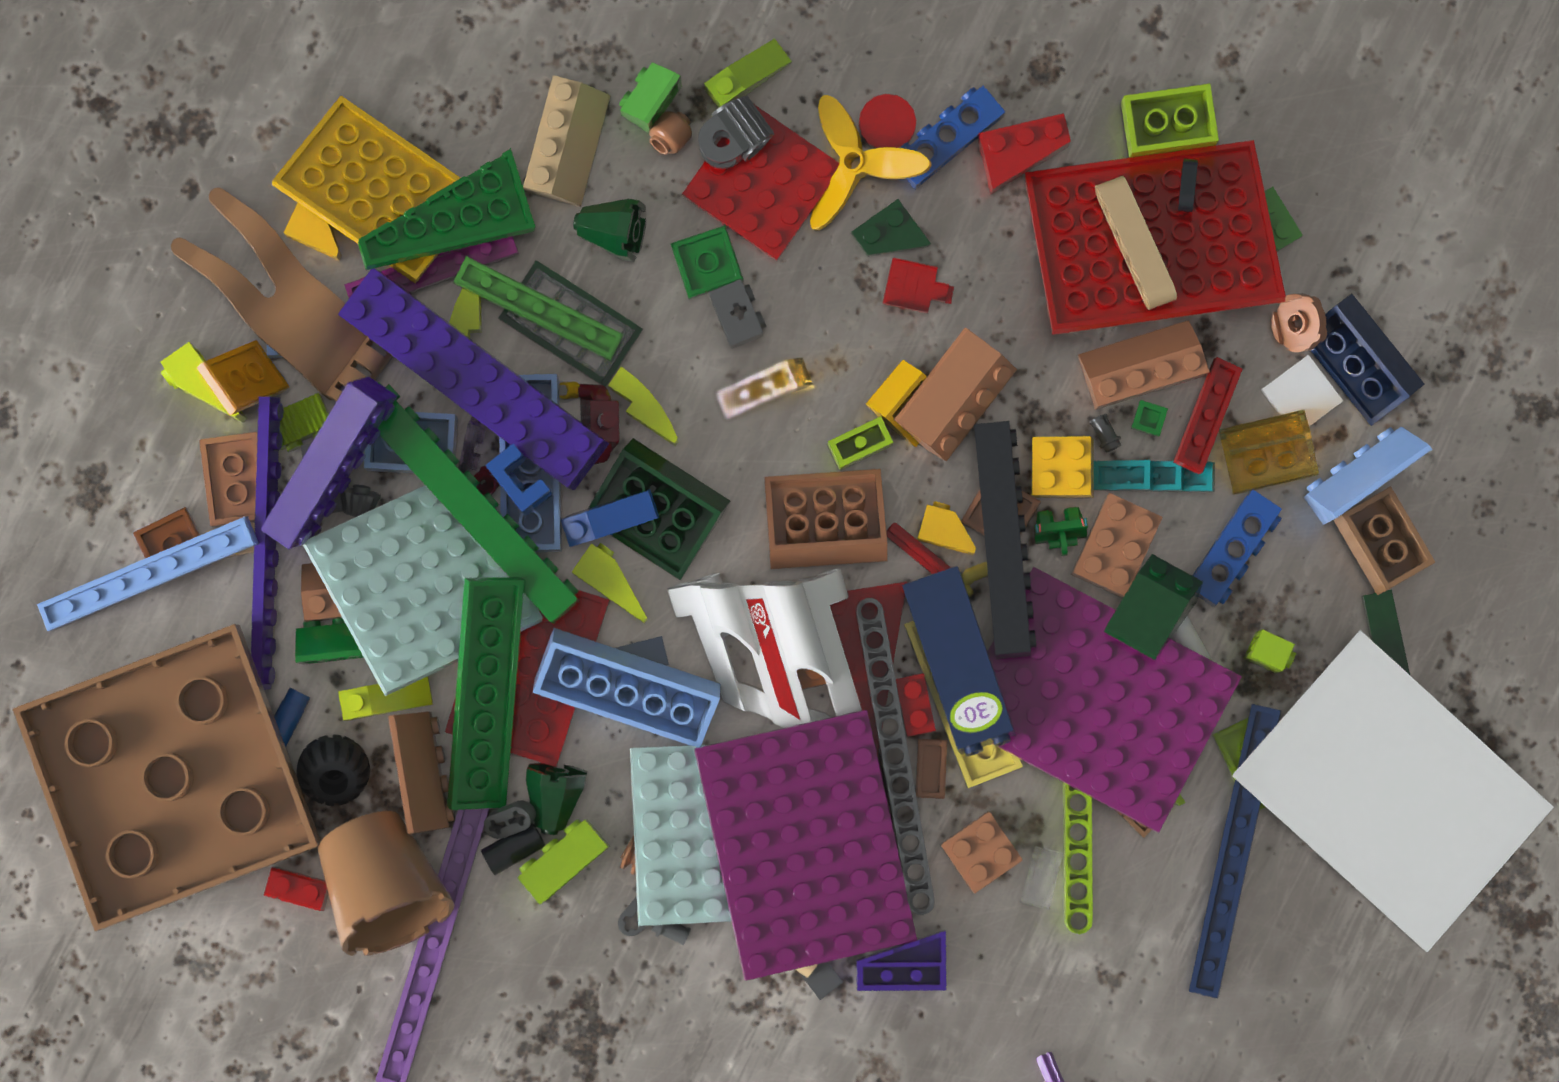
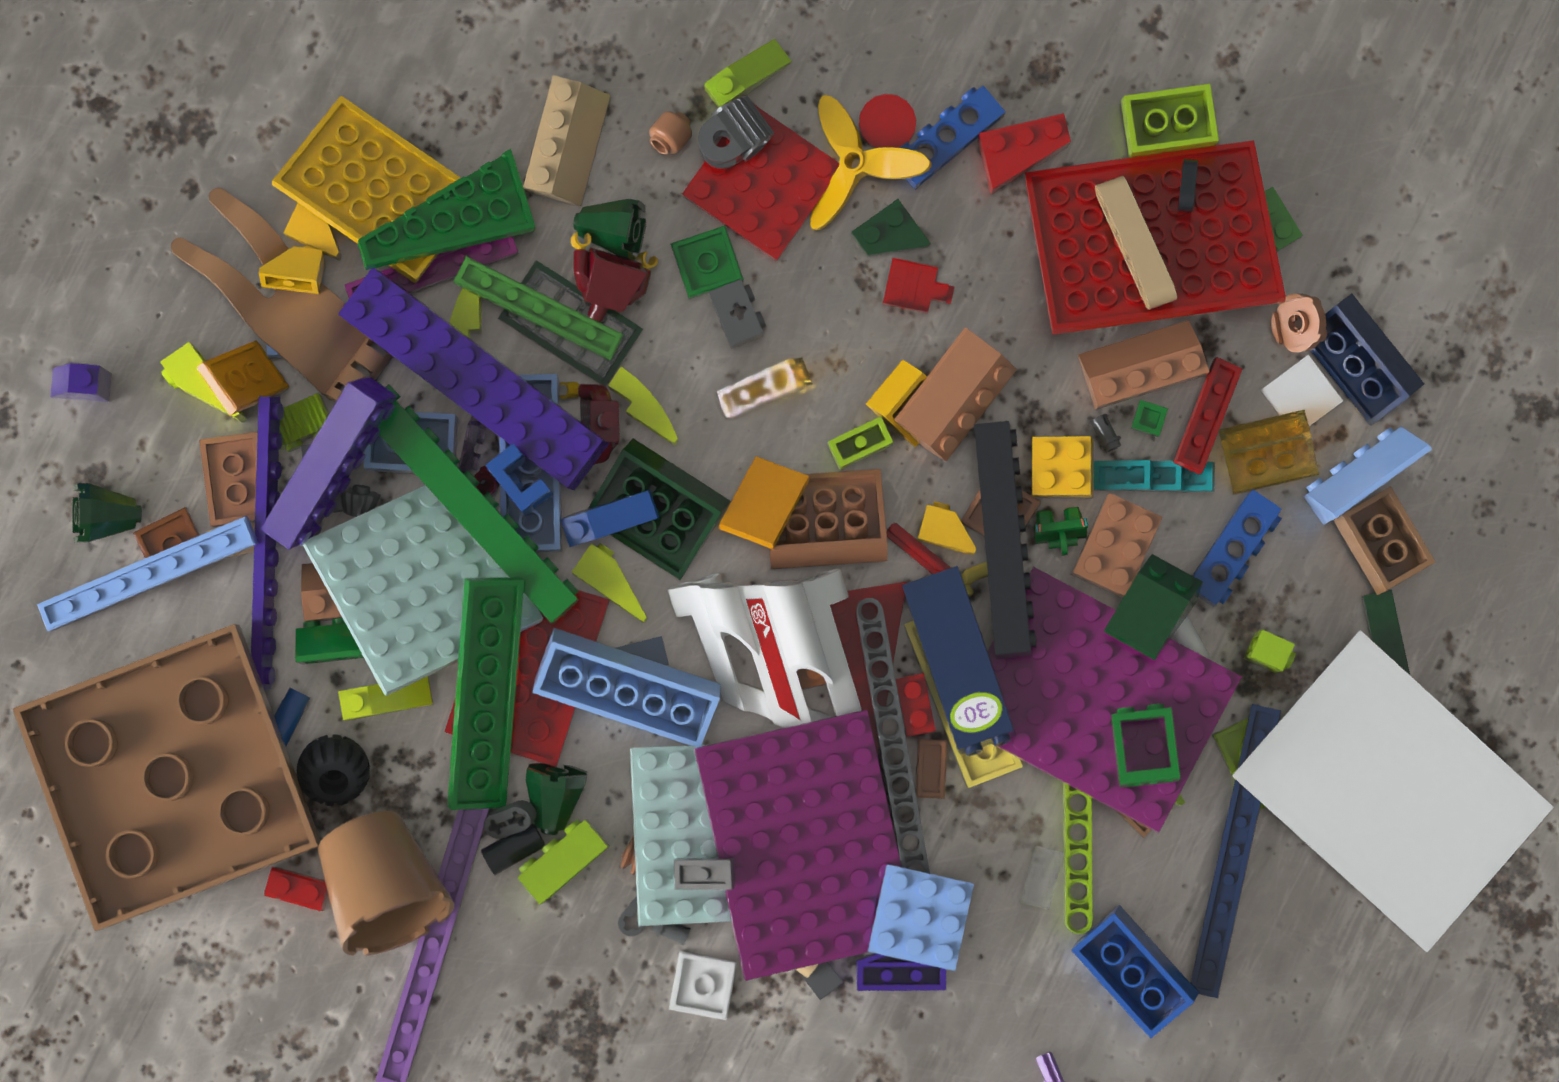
nougat slope [388,711,455,834] -> none
bright green slope [619,62,682,133] -> none
nougat brick [940,811,1023,894] -> none
none -> dark purple slope [50,363,112,402]
none -> dark green cone [72,483,142,543]
none -> yellow slope [259,246,325,294]
none -> dark red torso [571,232,658,322]
none -> white tile [669,951,737,1020]
none -> plate [674,858,735,890]
none -> light orange tile [719,456,809,549]
none -> light blue plate [868,864,974,971]
none -> blue brick [1071,905,1199,1039]
none -> green window [1111,704,1180,788]

